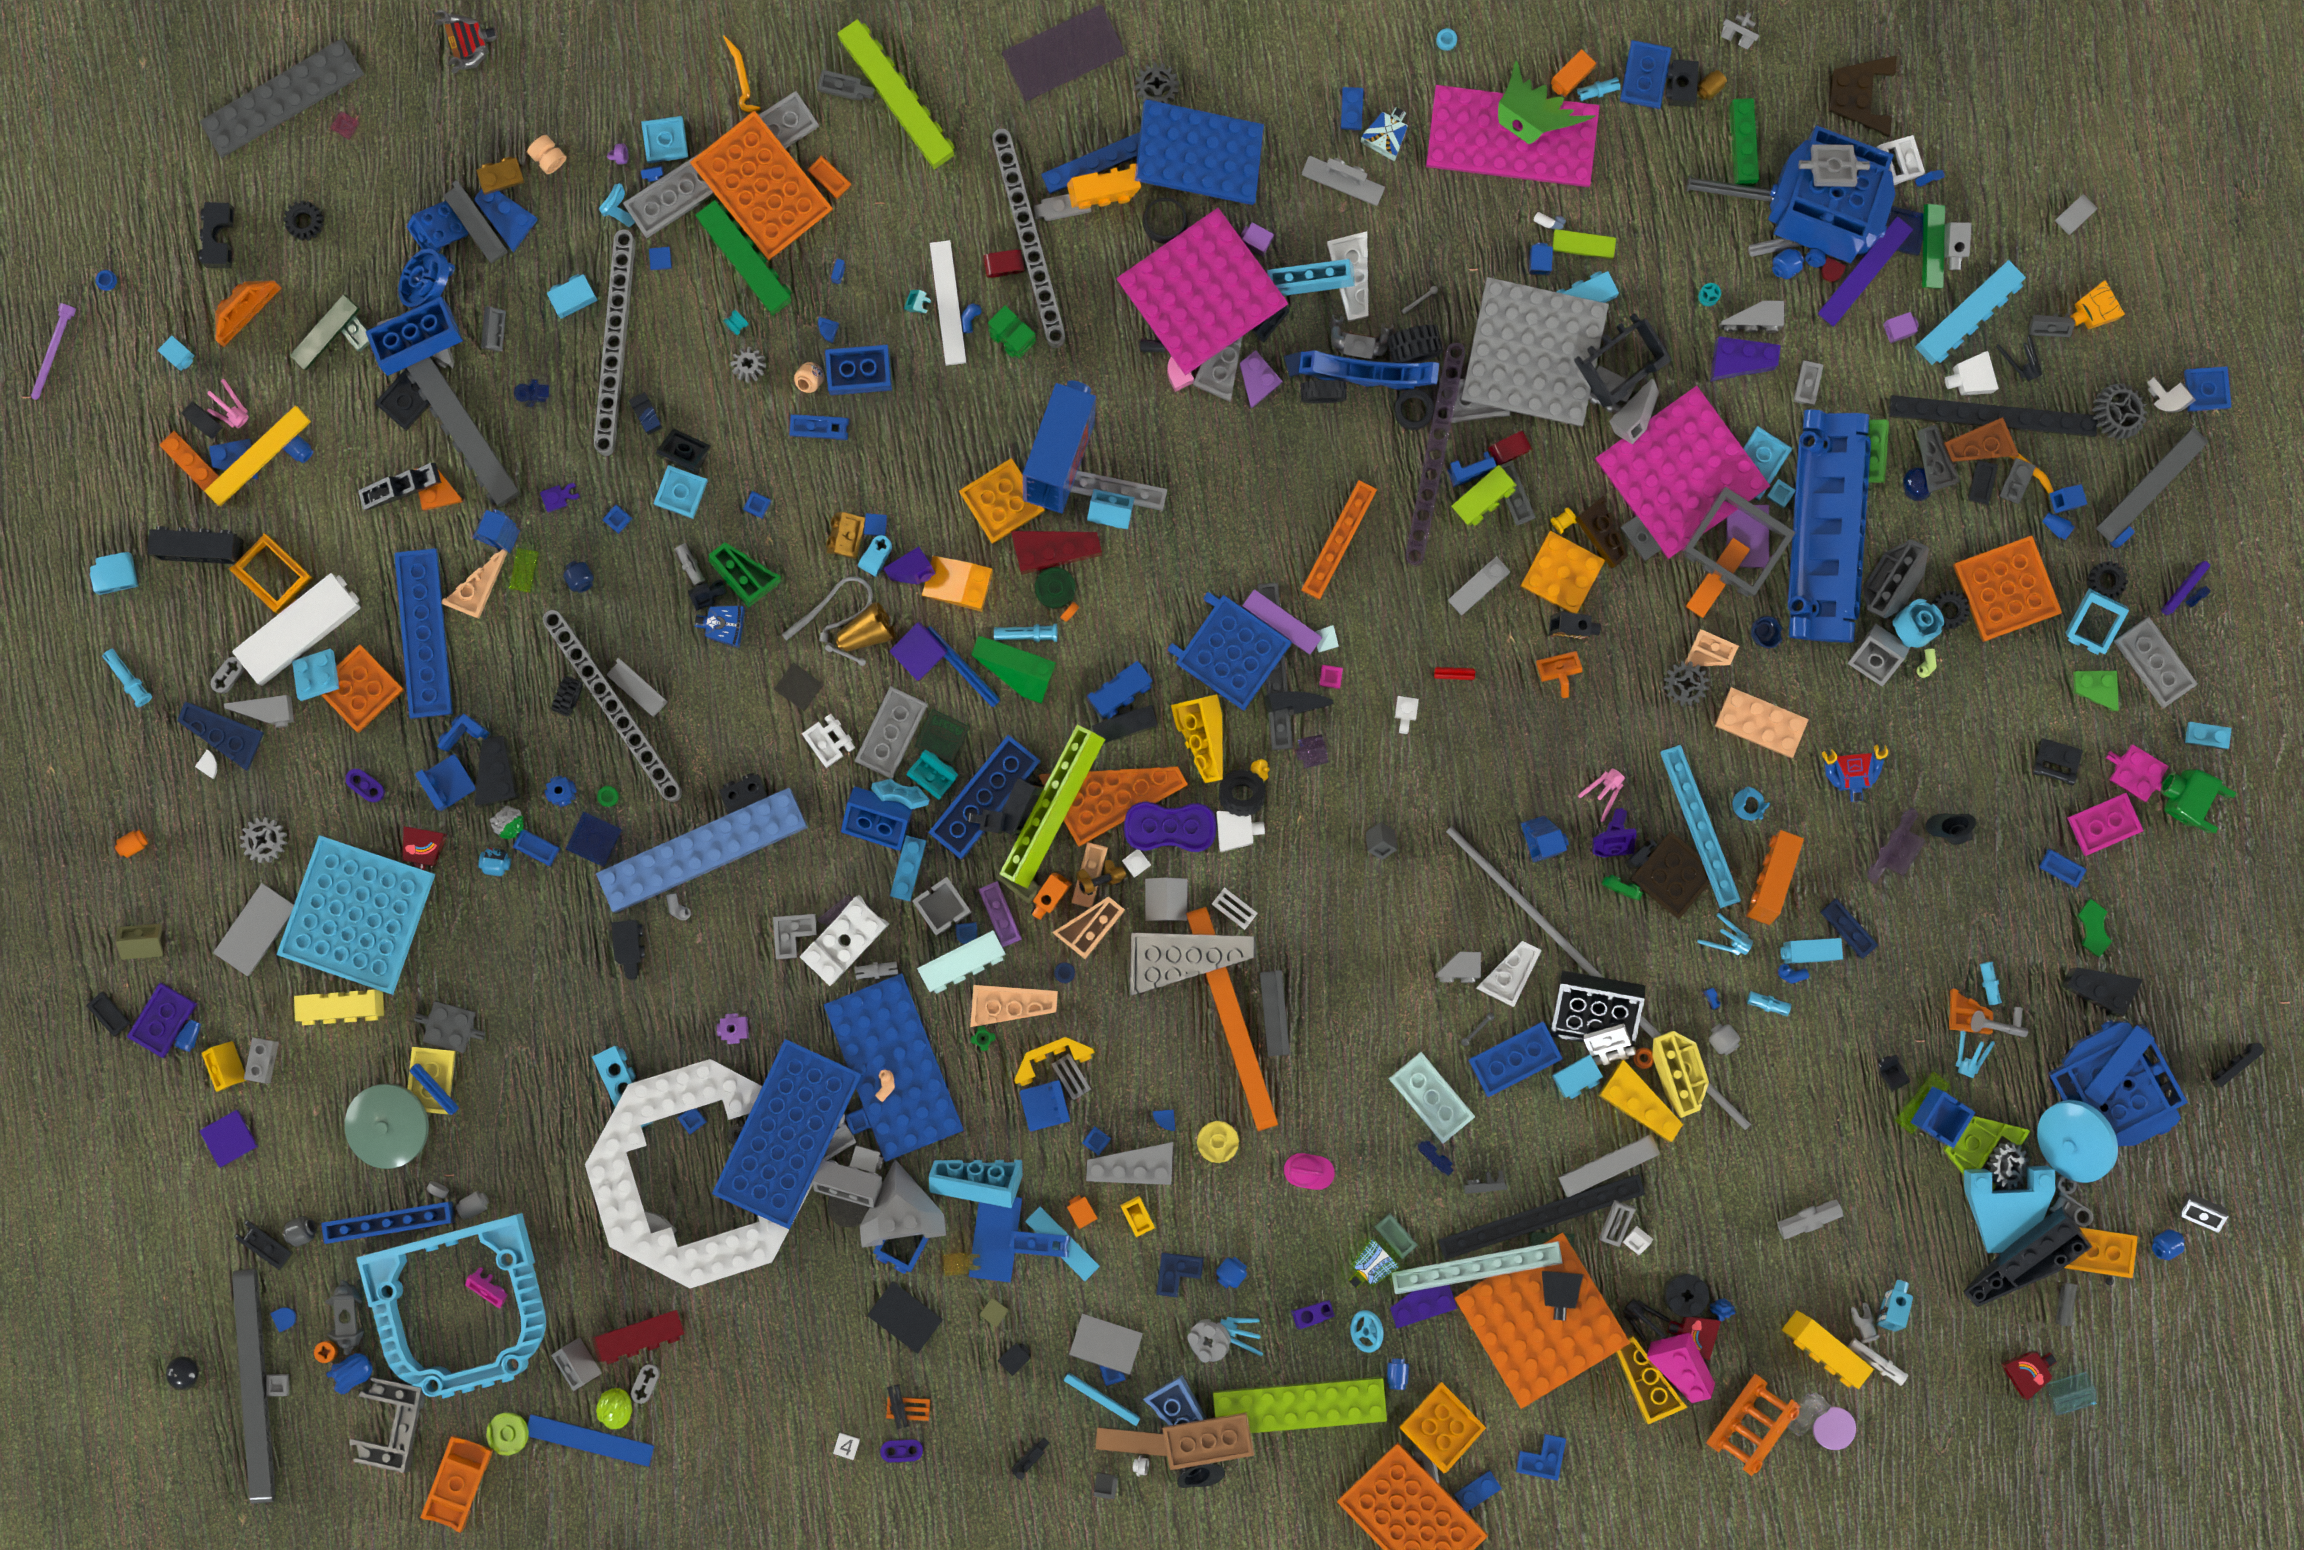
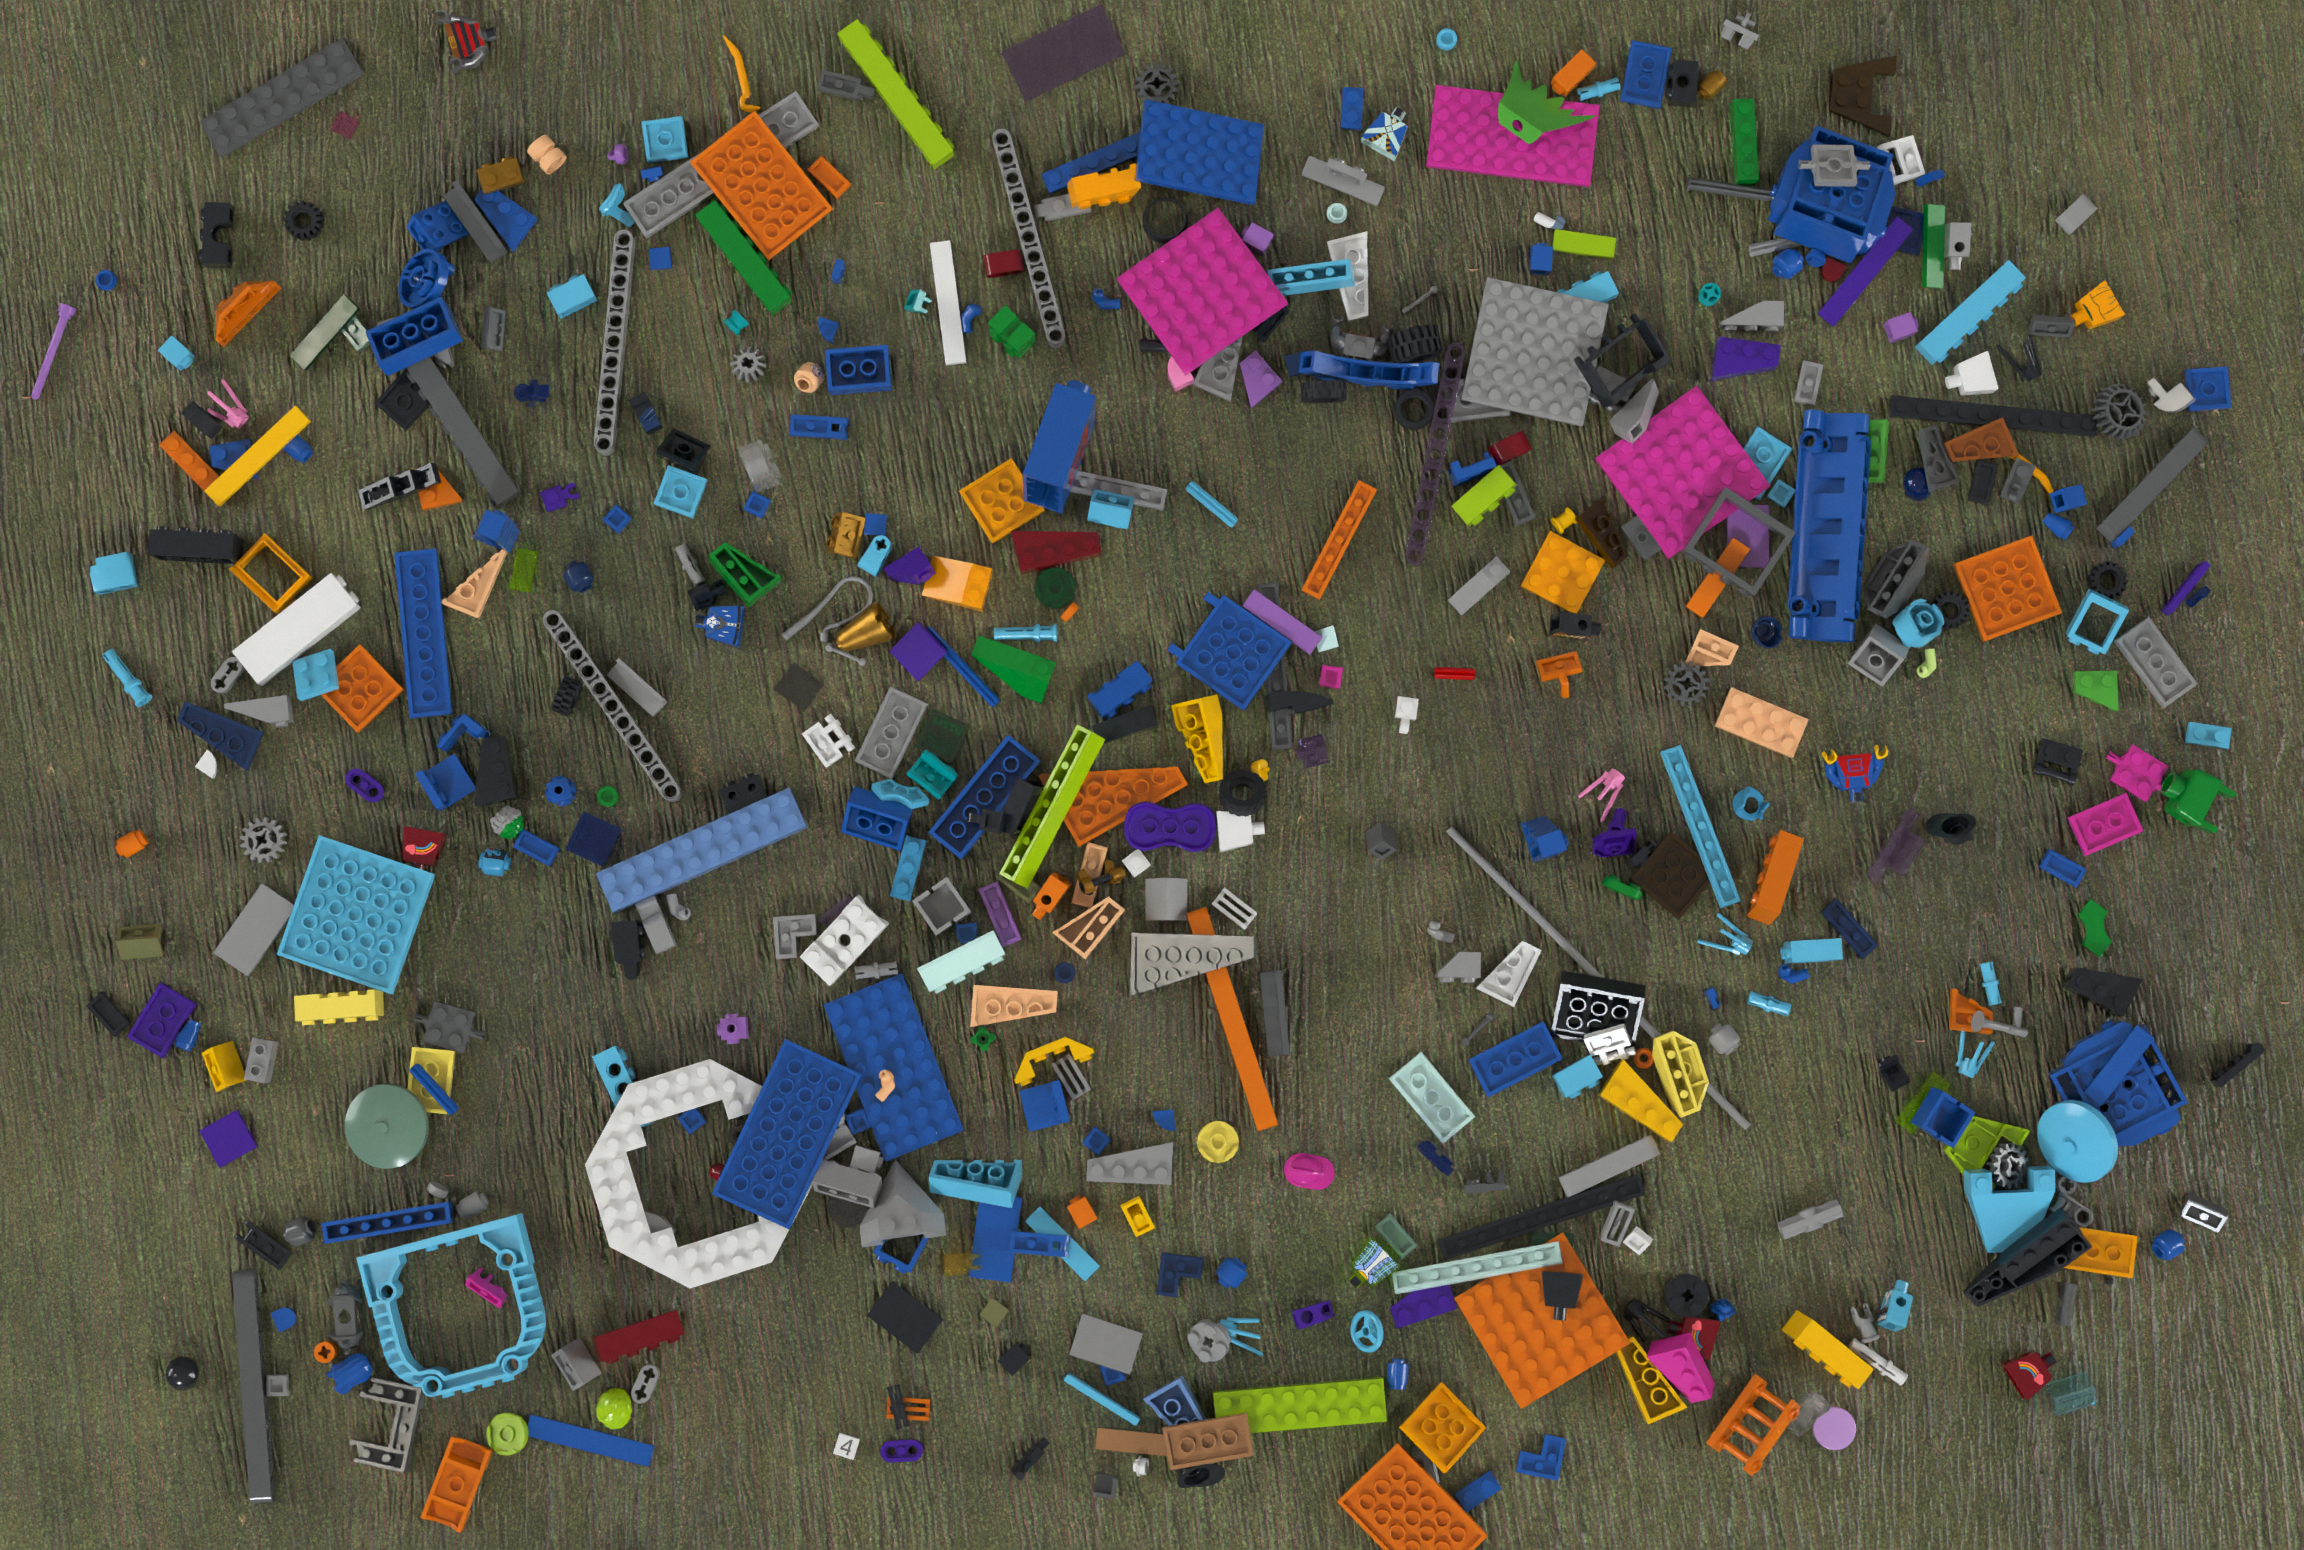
none -> light grey piece [635,896,677,954]
none -> dark red hinge [709,1163,725,1181]
none -> clear brick [737,439,782,493]
none -> blue arm [1092,289,1120,310]
none -> medium azure axle [1186,481,1238,527]
none -> light aqua plate [1327,203,1347,224]
none -> light grey arm [1427,921,1455,944]

